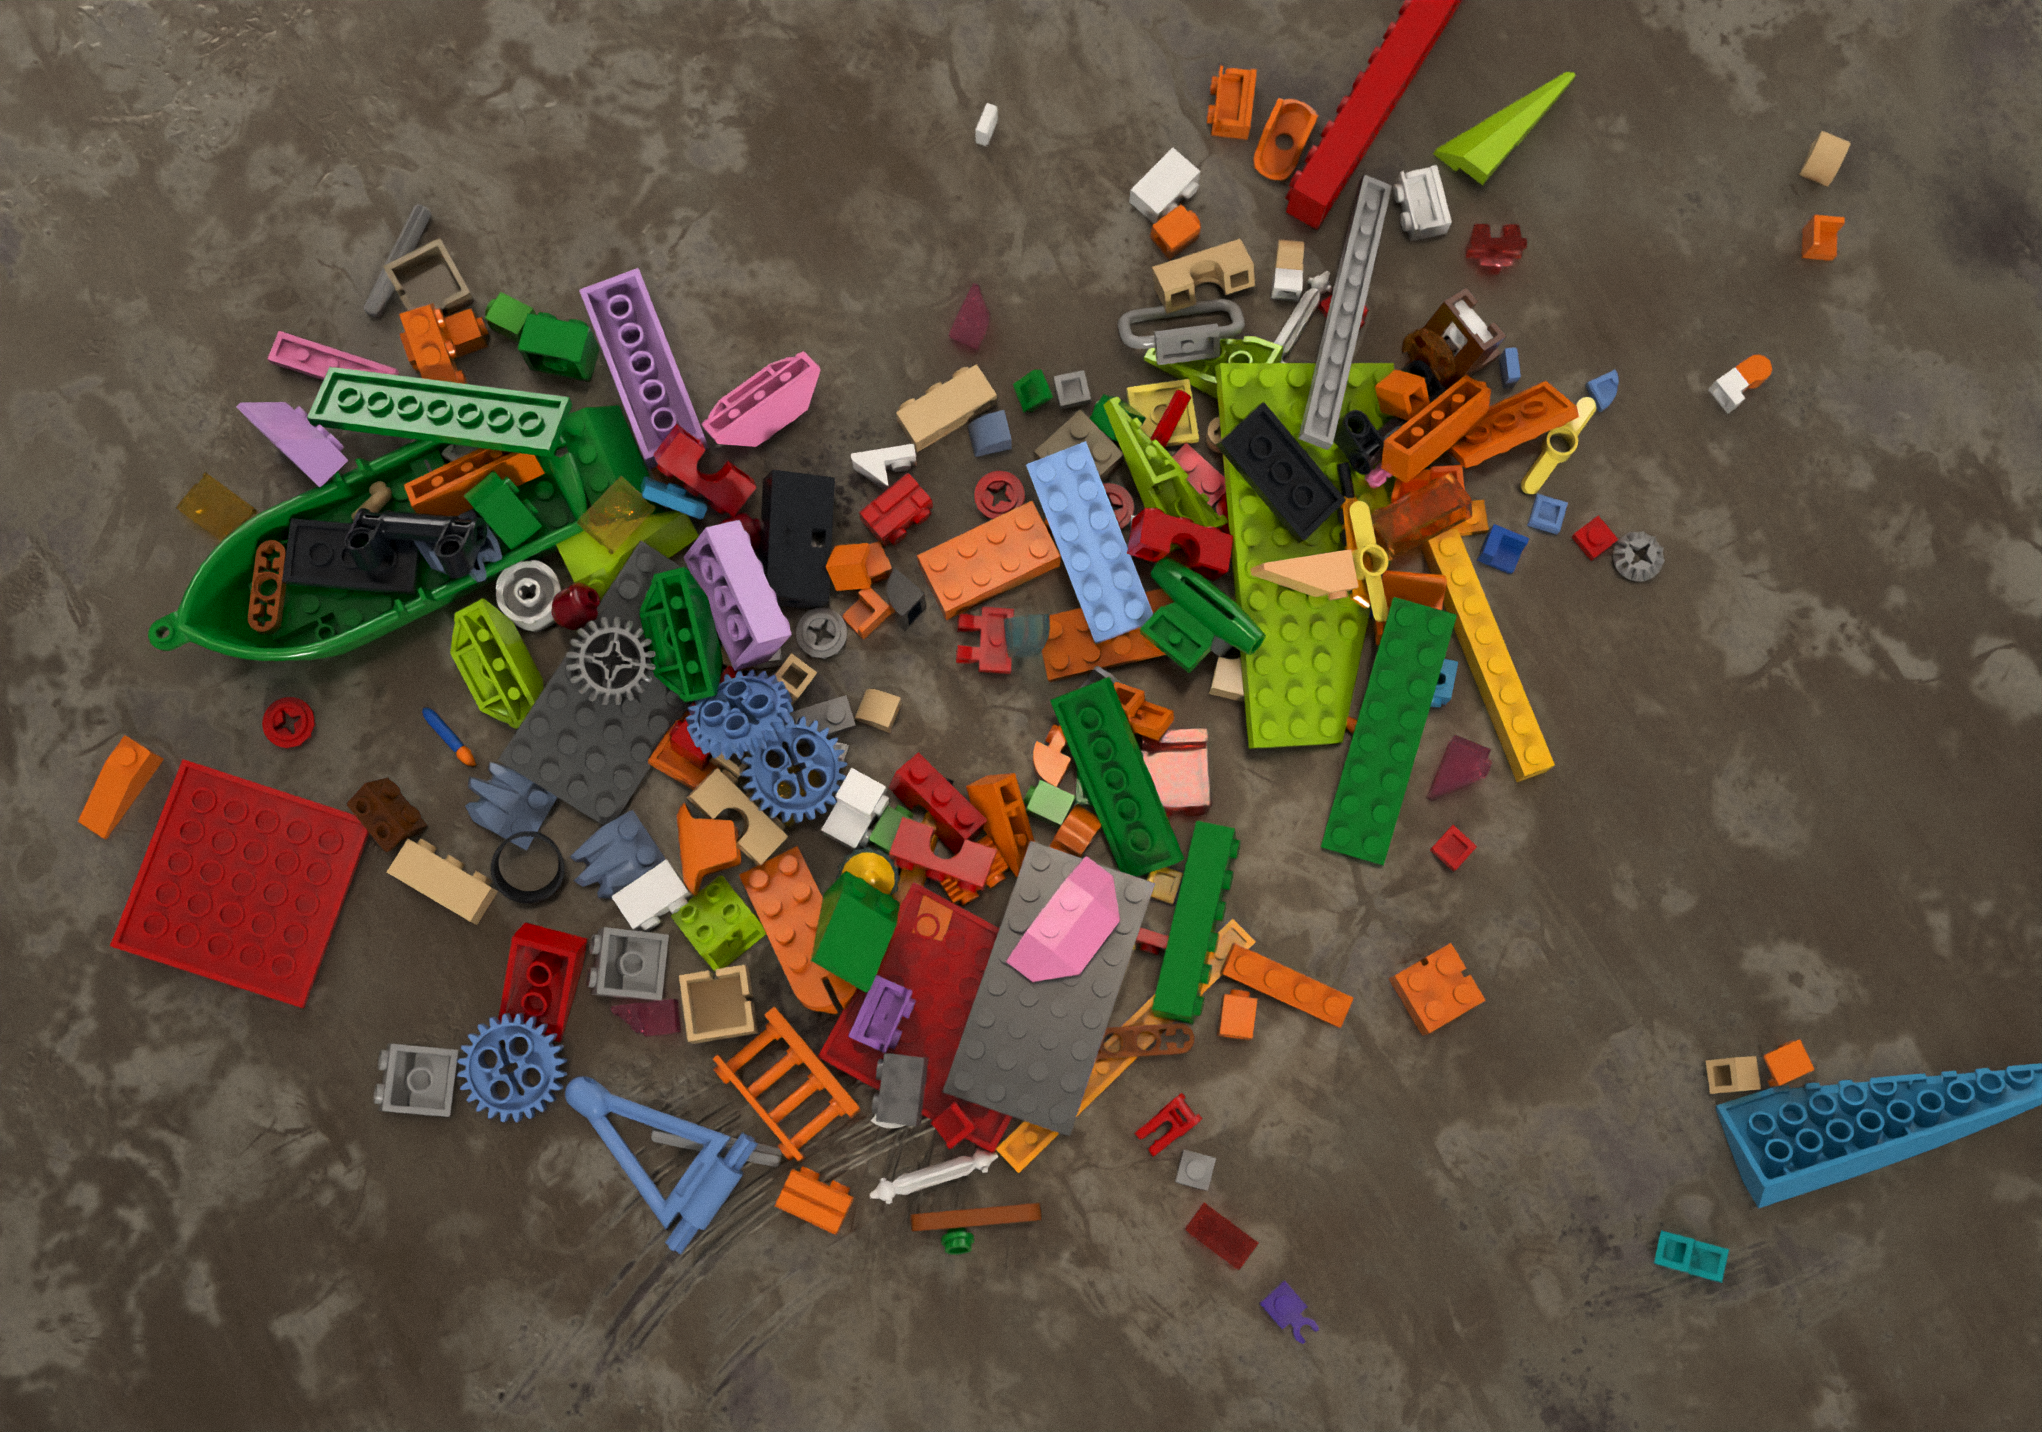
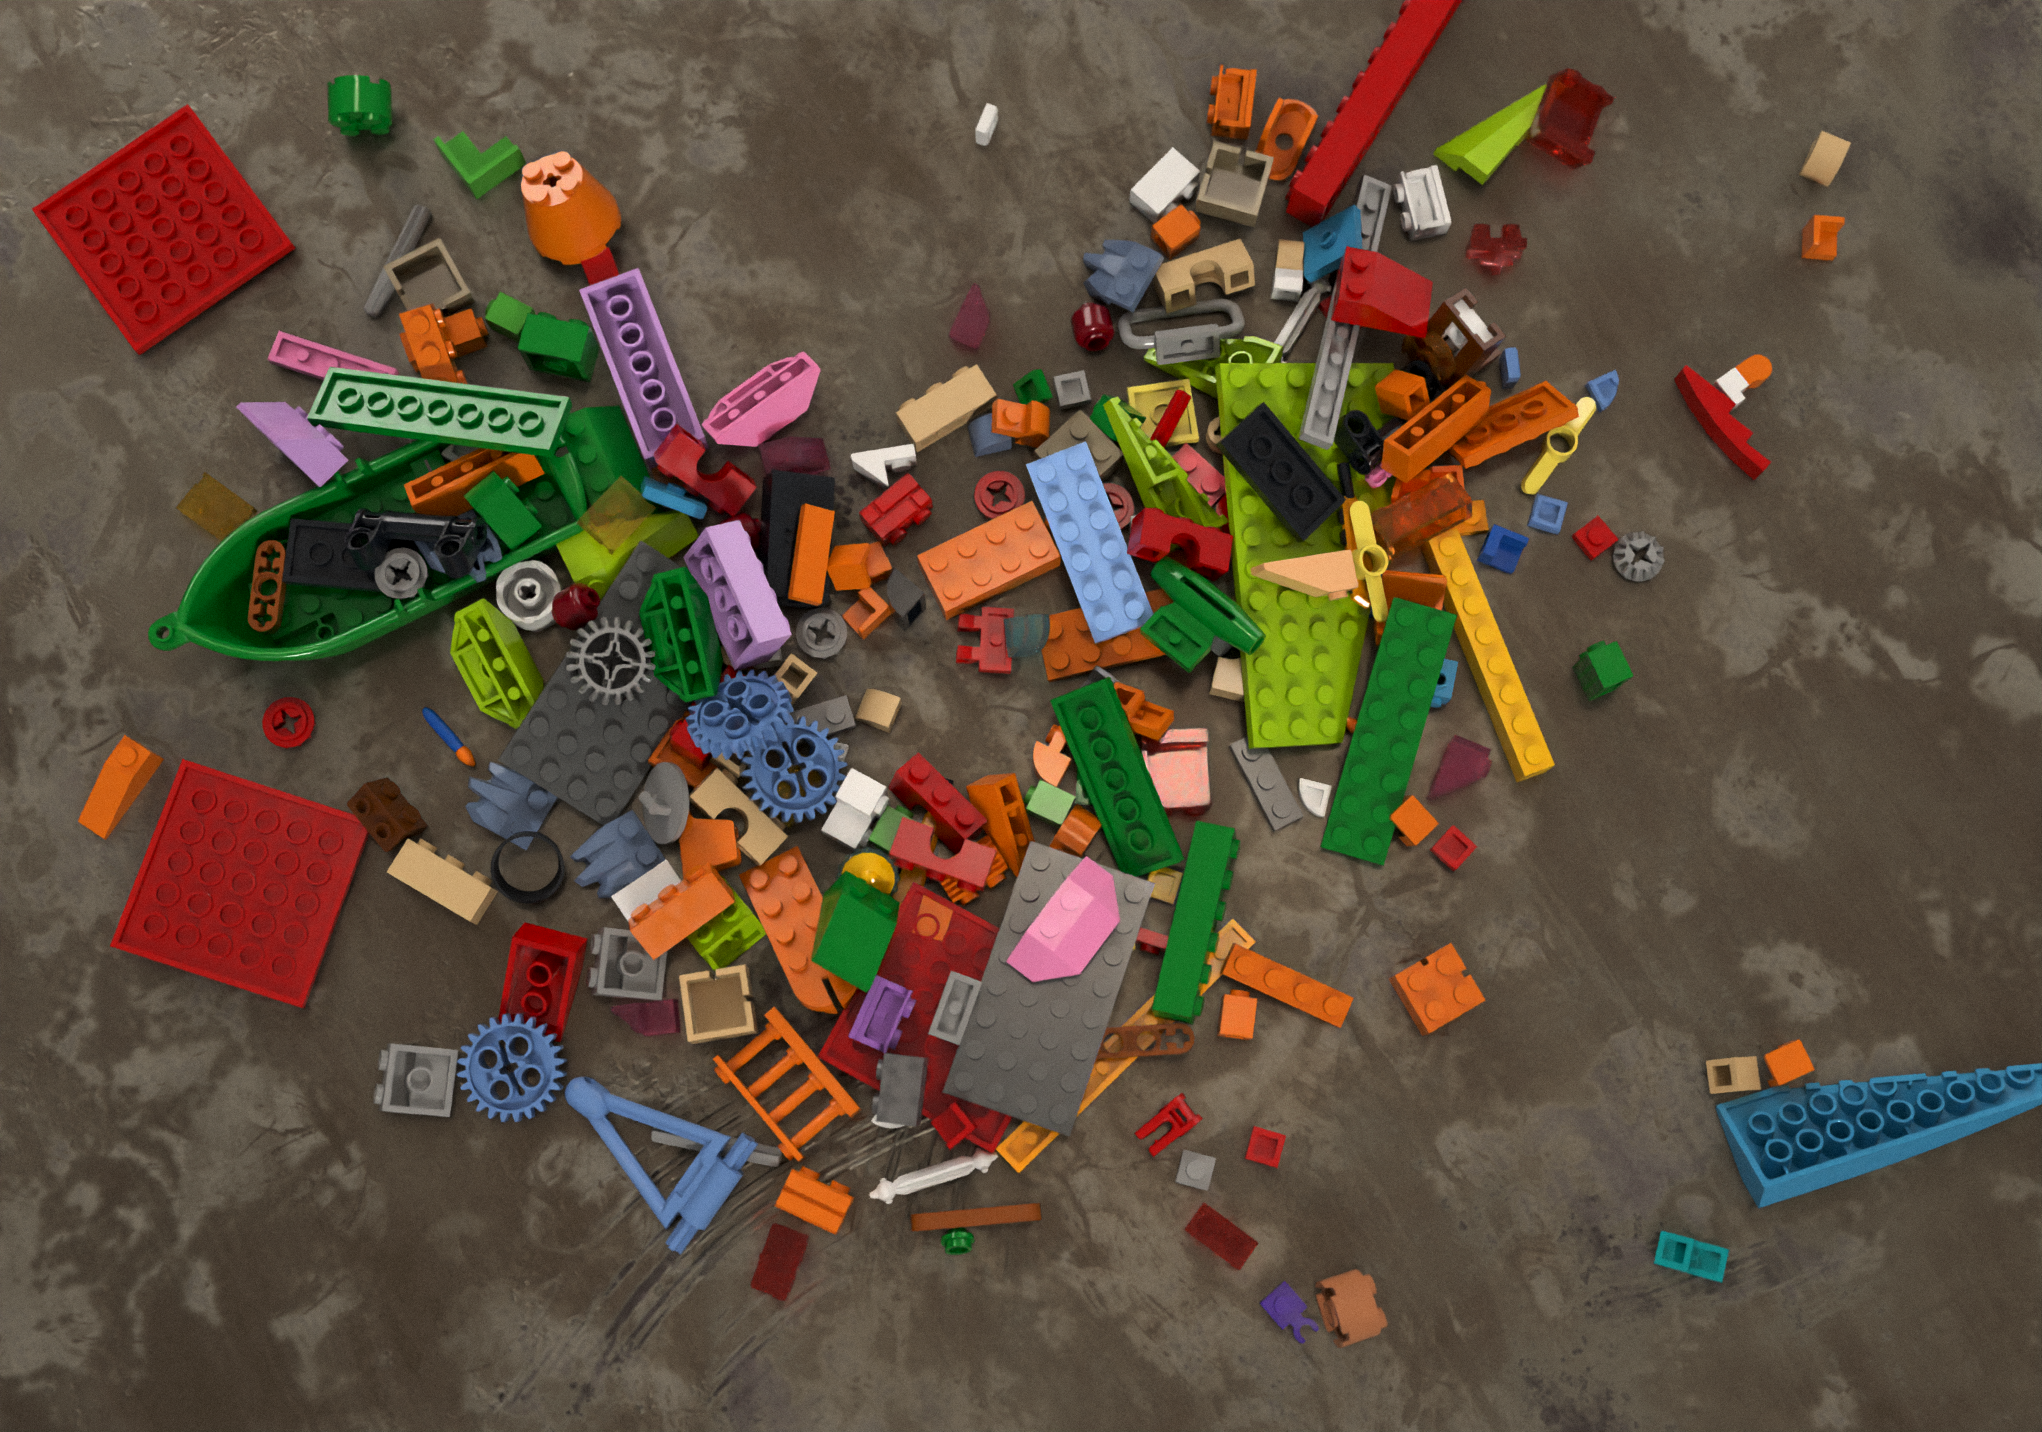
tan arm [351,481,392,520] -> none
none -> red plate [32,104,295,355]
none -> green brick [327,75,392,136]
none -> light grey gear [375,548,429,600]
none -> bright green panel [433,131,527,199]
none -> orange cone [521,151,621,265]
none -> red panel [581,247,620,286]
none -> orange brick [629,861,735,960]
none -> light grey shield [639,762,689,844]
none -> clear red panel [750,1223,811,1302]
none -> clear pink slope [759,437,831,475]
none -> orange tile [788,503,835,606]
none -> light grey plate [928,971,982,1045]
none -> orange brick [991,399,1050,448]
none -> dark red head [1071,303,1115,351]
none -> sand blue plate [1083,240,1164,312]
none -> dark tan piece [1195,141,1274,228]
none -> plate [1229,736,1303,832]
none -> red plate [1244,1126,1286,1168]
none -> white tile [1298,778,1332,818]
none -> dark azure plate [1303,204,1362,283]
none -> nougat brick [1315,1269,1387,1348]
none -> red slope [1331,246,1433,338]
none -> orange panel [1389,795,1439,846]
none -> clear red panel [1526,68,1614,170]
none -> green brick [1573,640,1634,701]
none -> red slope [1674,365,1771,480]

